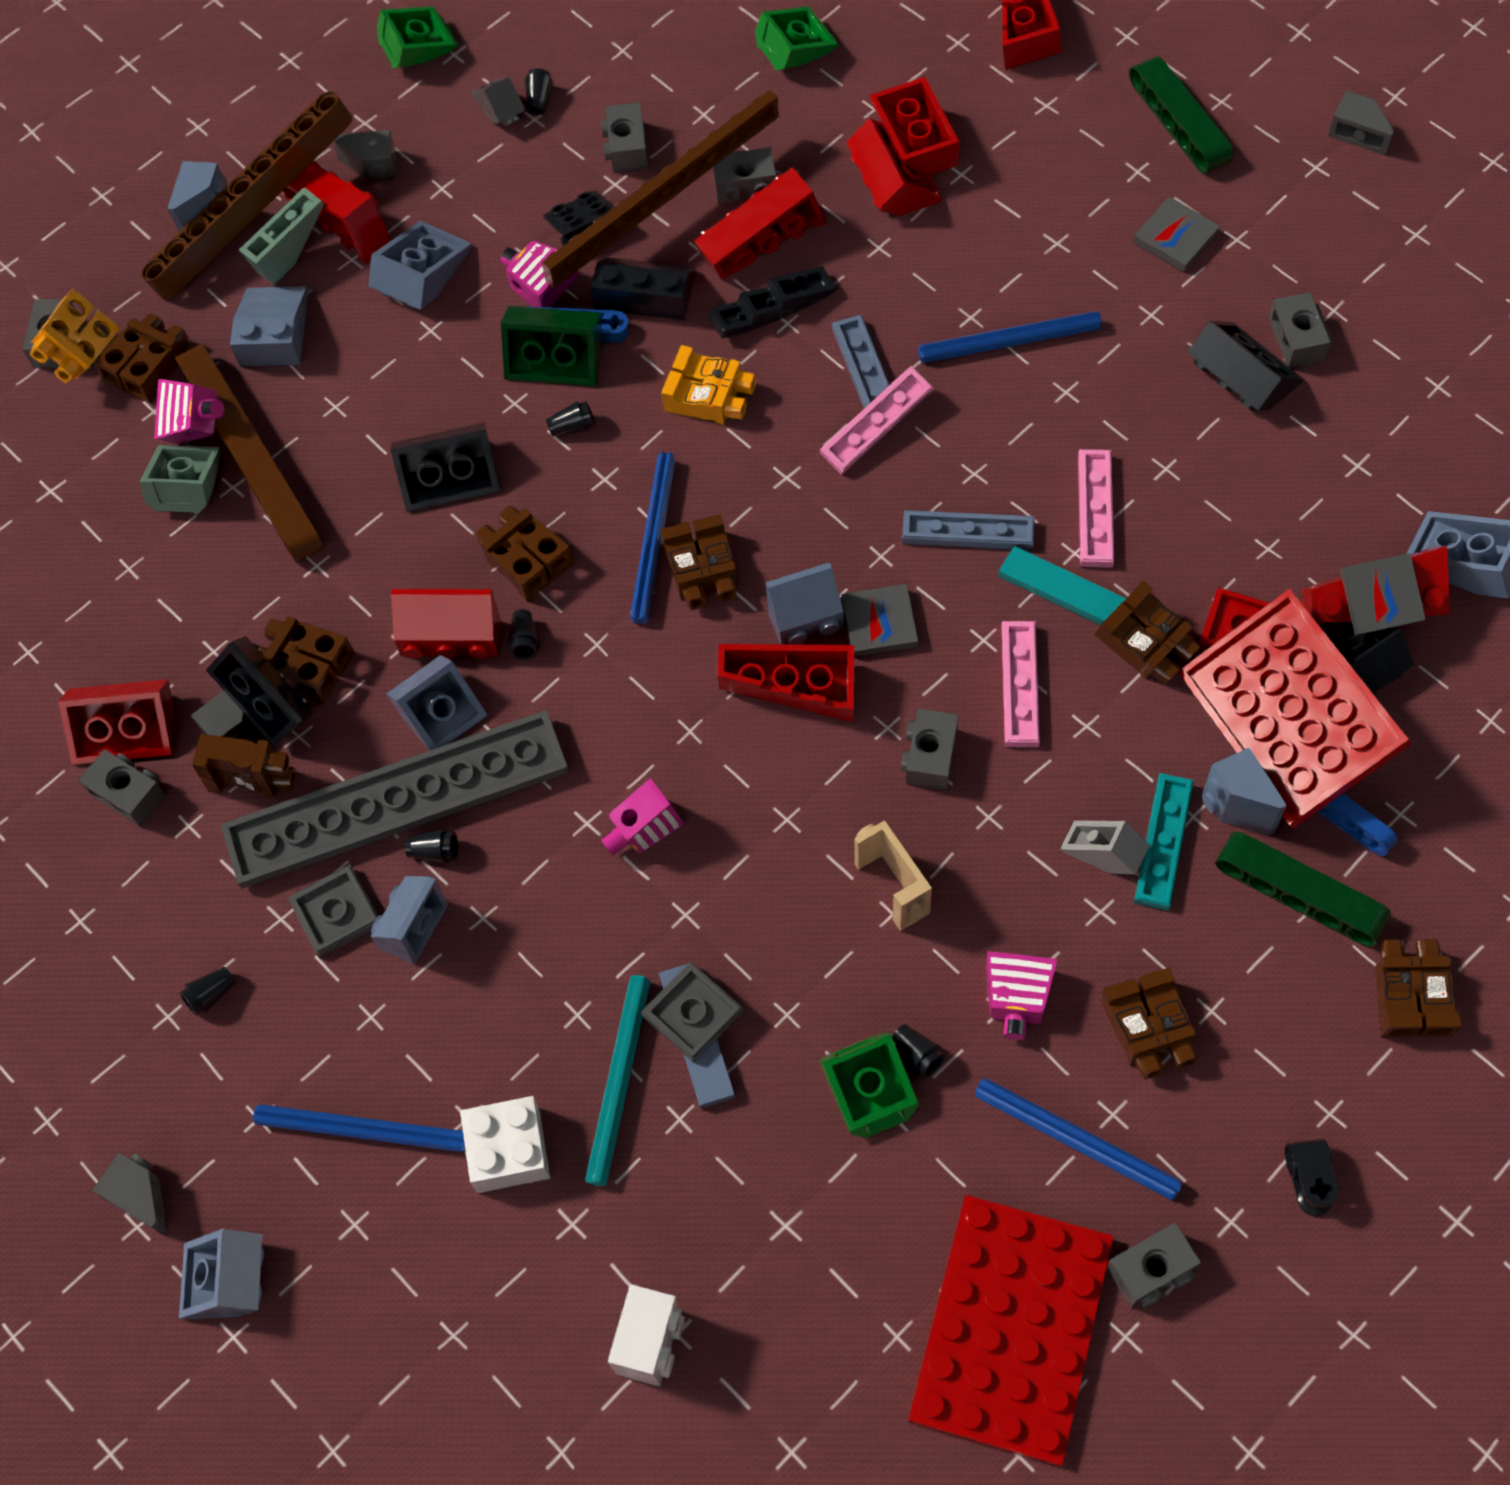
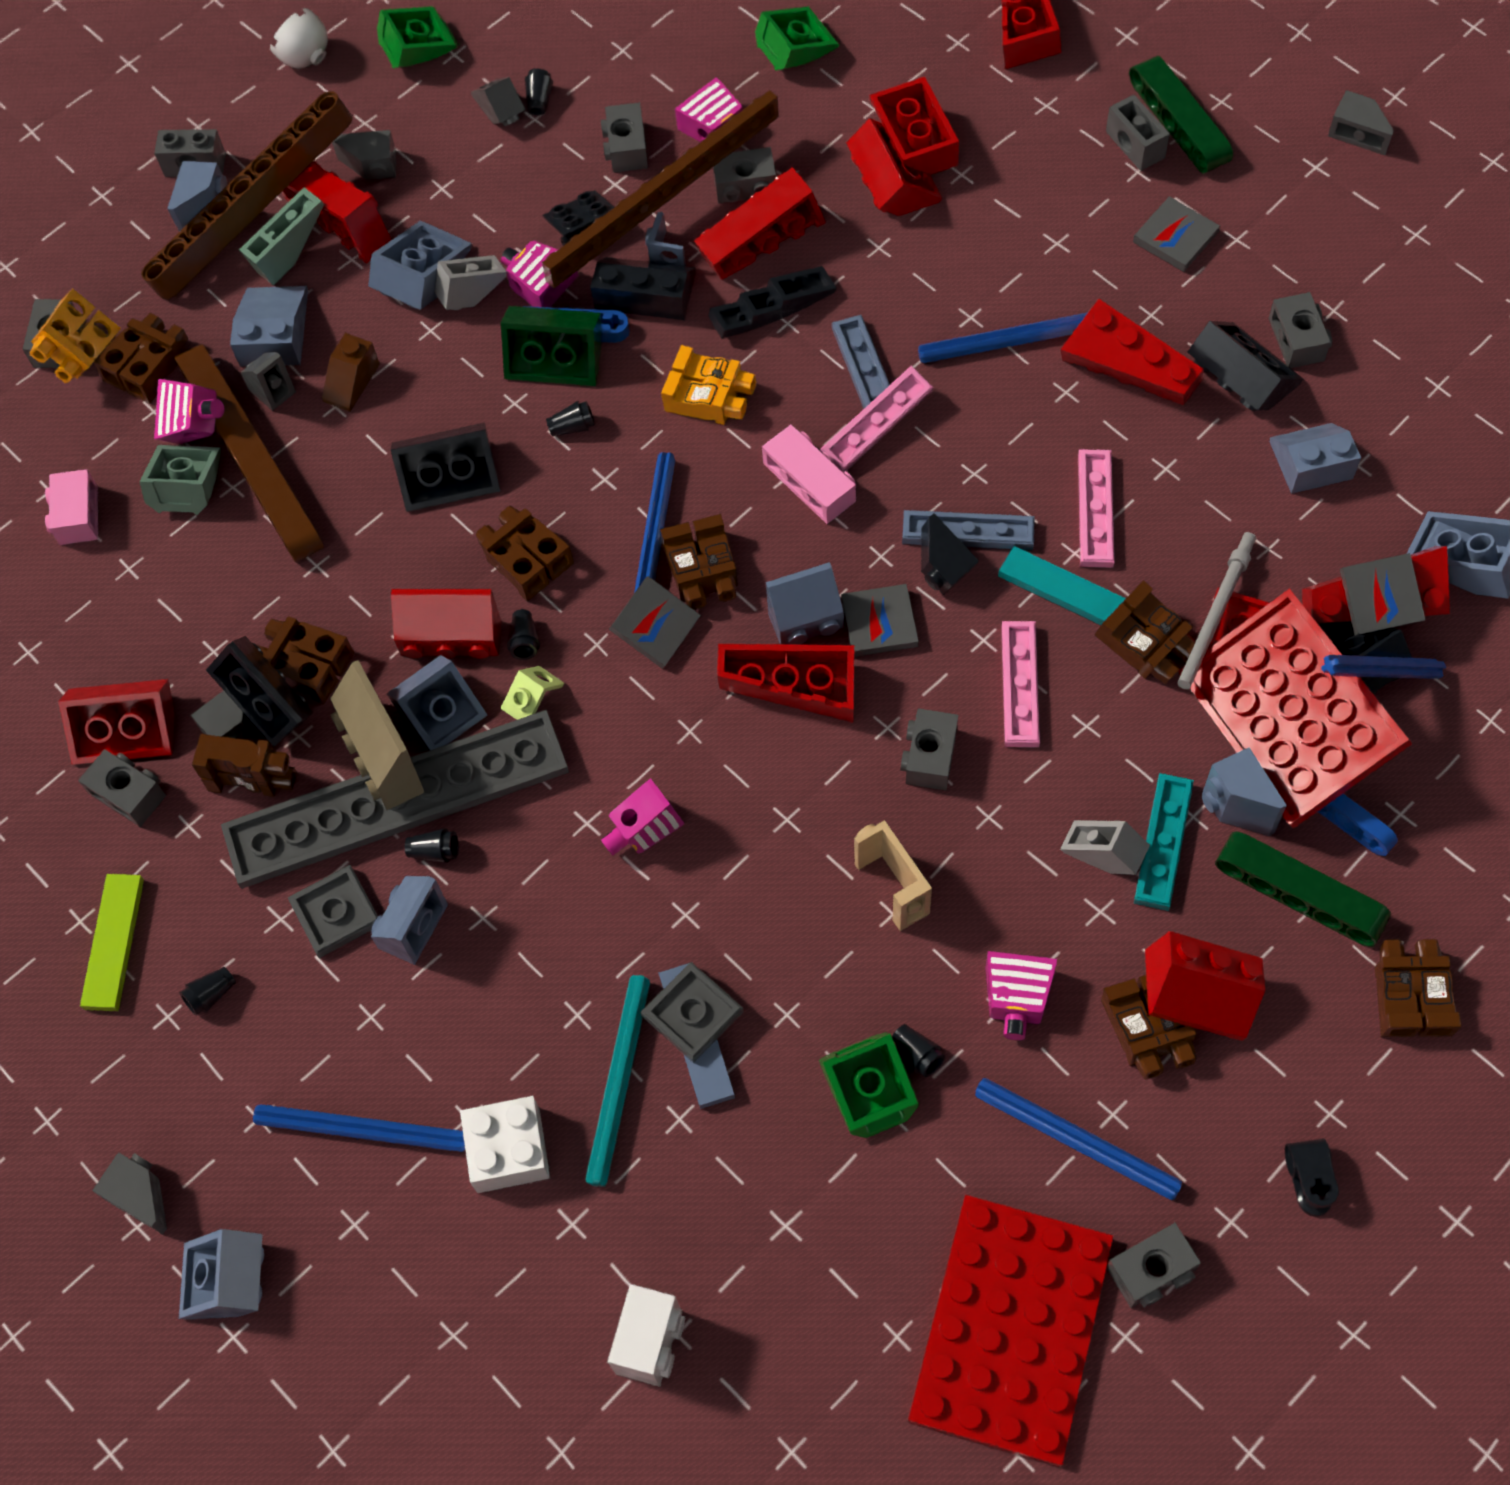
none -> bright pink brick [45,469,98,545]
none -> lime tile [80,874,144,1011]
none -> dark grey brick [154,129,226,177]
none -> dark grey slope [241,352,296,411]
none -> white cylinder [270,8,328,68]
none -> reddish brown slope [322,333,380,412]
none -> dark tan slope [330,660,425,810]
none -> light grey slope [435,255,507,310]
none -> yellowish green bracket [501,666,564,720]
none -> dark grey tile [609,576,701,669]
none -> sand blue bracket [645,212,686,266]
none -> dark pink torso [675,77,743,142]
none -> bright pink brick [762,425,856,524]
none -> black slope [921,513,979,596]
none -> red wedge [1060,299,1203,405]
none -> dark grey brick [1106,95,1170,171]
none -> red slope [1145,931,1265,1041]
none -> light grey bar [1178,532,1256,689]
none -> sand blue slope [1269,423,1361,494]
none -> blue axle [1321,655,1446,679]

